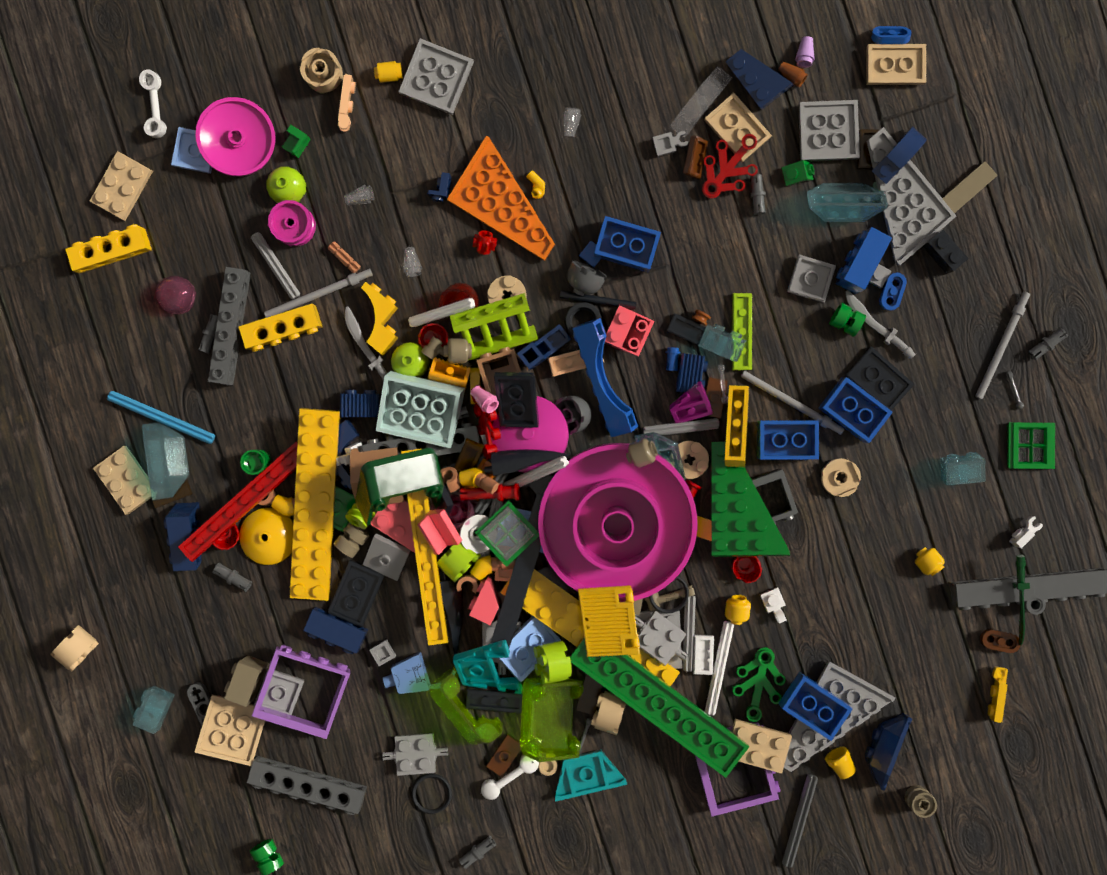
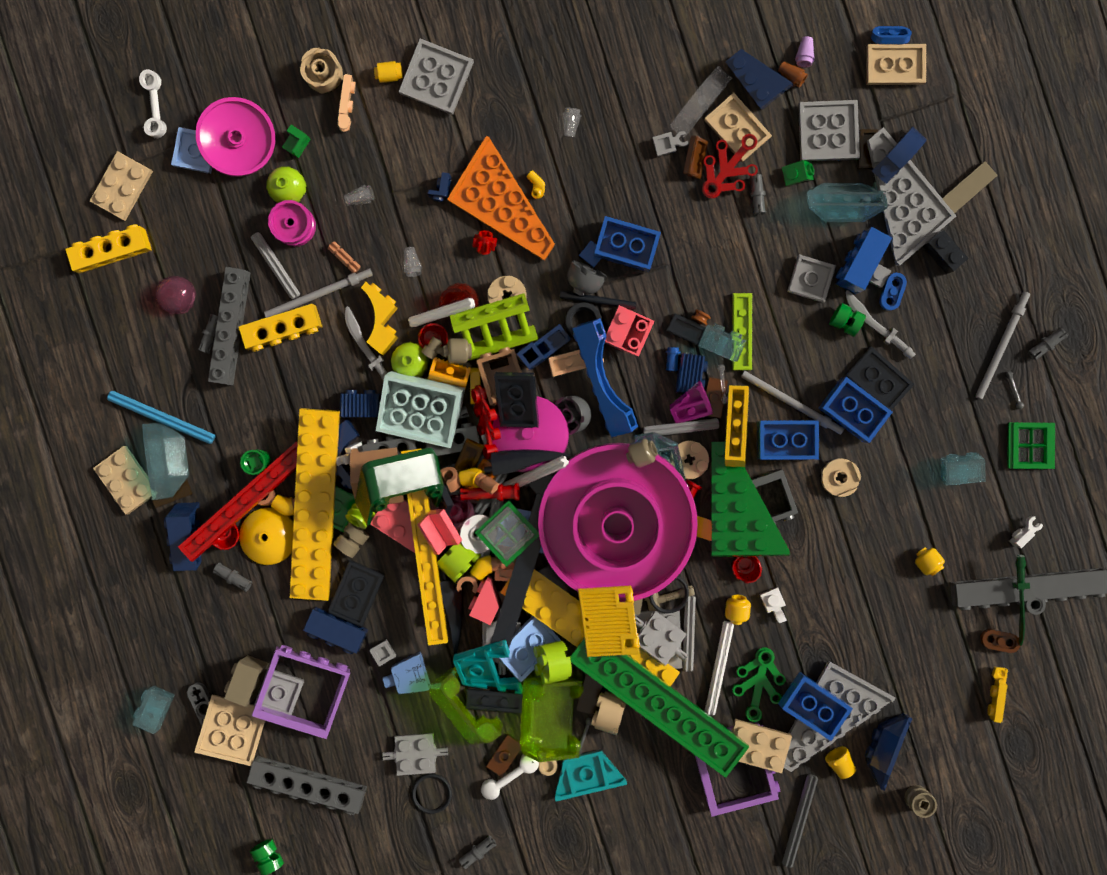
tan brick [50,625,99,672] -> none
light grey plate [363,534,411,581] -> none
bright pink cone [471,386,499,413] -> none
white plate [693,635,714,675] -> none

